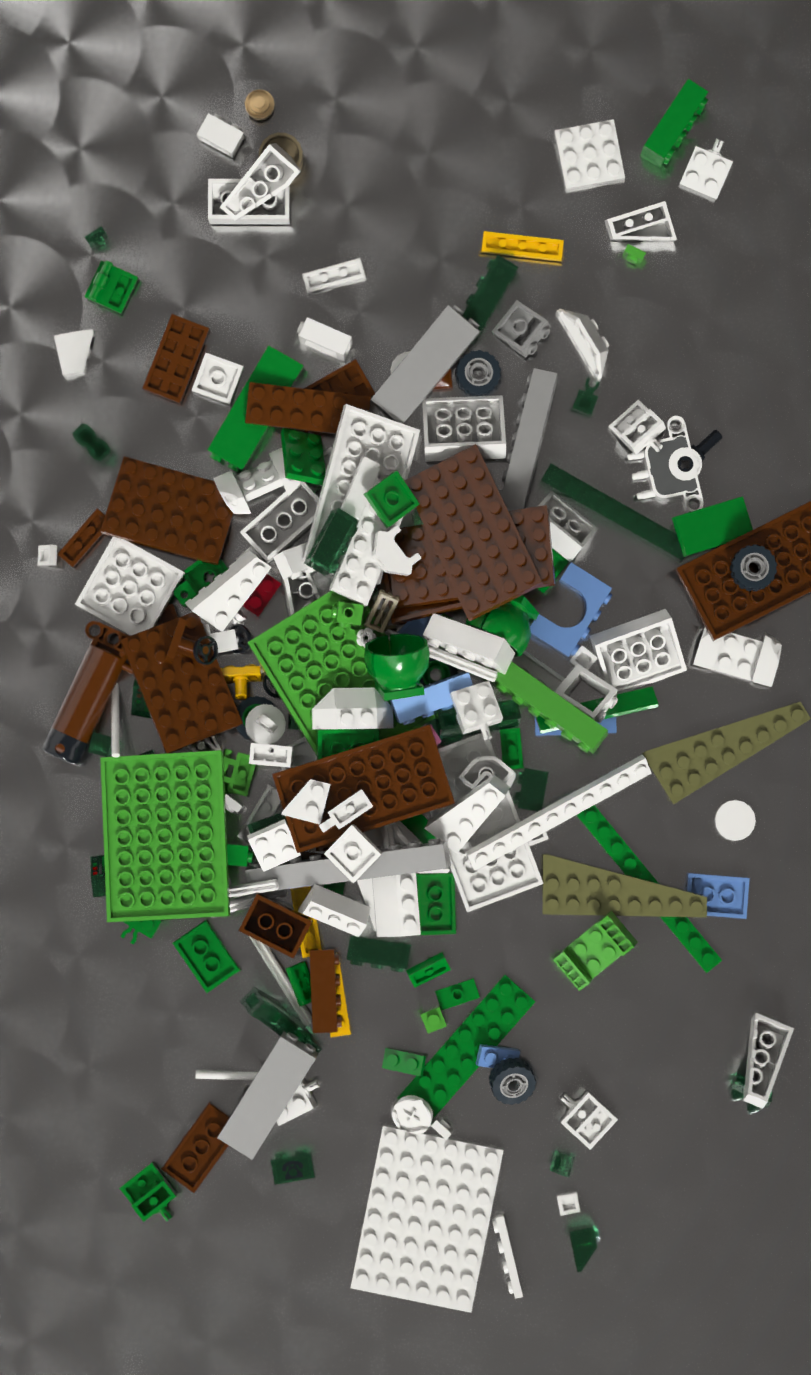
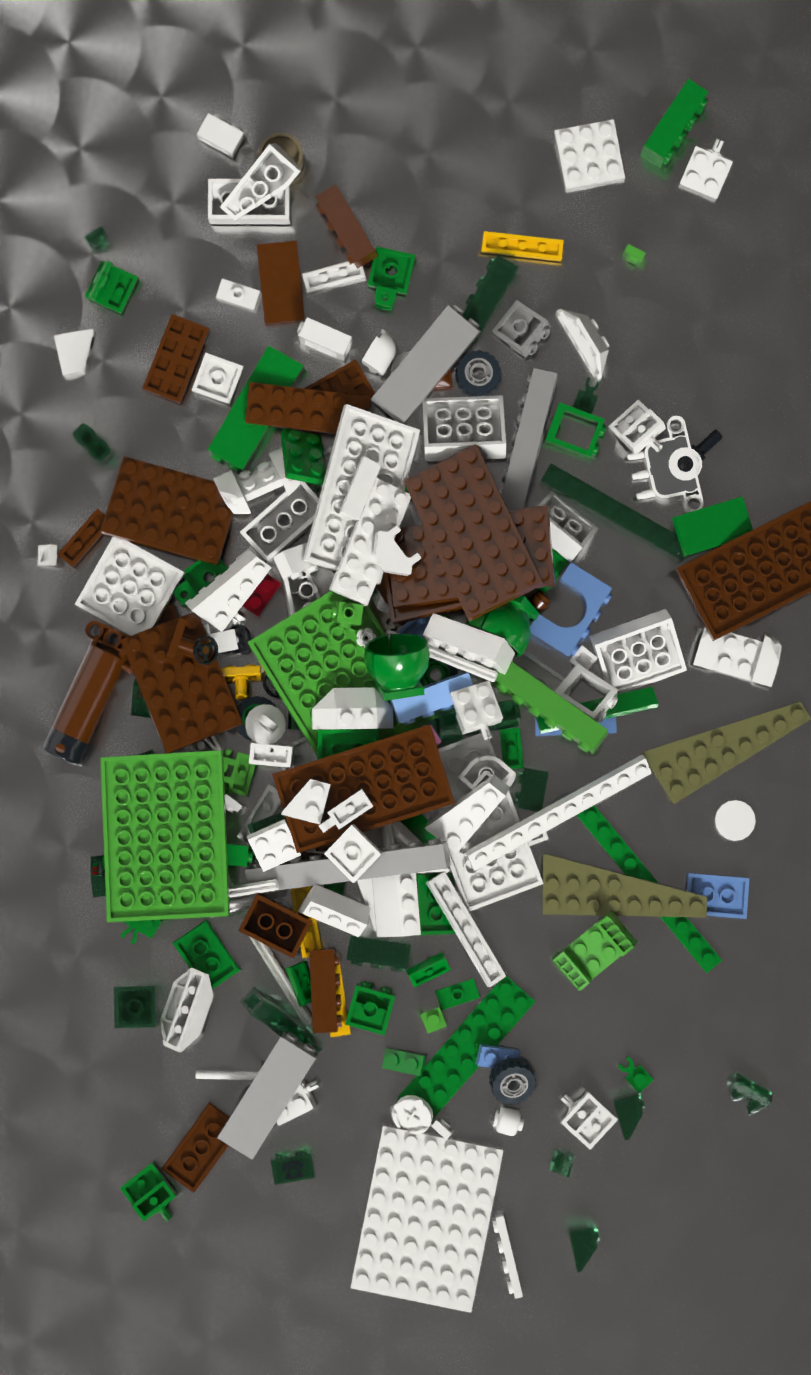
clear green brick [87,732,112,757] -> none
white bar [111,683,120,757] -> none
tan plate [245,89,275,120] -> none
clear green brick [304,508,359,576] -> none
green plate [364,470,420,528] -> none
dark tan tile [364,589,399,633] -> none
white tile [556,1191,581,1216] -> none
white wedge [605,201,677,241] -> none
black wheel [730,545,777,592] -> none
white wedge [743,1013,794,1109] -> none
none -> clear green brick [114,984,158,1028]
none -> white wedge [160,968,214,1052]
none -> white plate [216,279,261,311]
none -> reddish brown tile [257,240,305,325]
none -> reddish brown brick [315,184,378,269]
none -> green plate [345,981,396,1036]
none -> white brick [362,329,396,376]
none -> green plate [367,246,416,311]
none -> white plate [426,871,506,987]
none -> white head [493,1107,524,1136]
none -> reddish brown cone [529,590,550,621]
none -> green window [544,402,606,460]
none -> clear green slope [612,1092,645,1140]
none -> green plate [618,1056,654,1093]

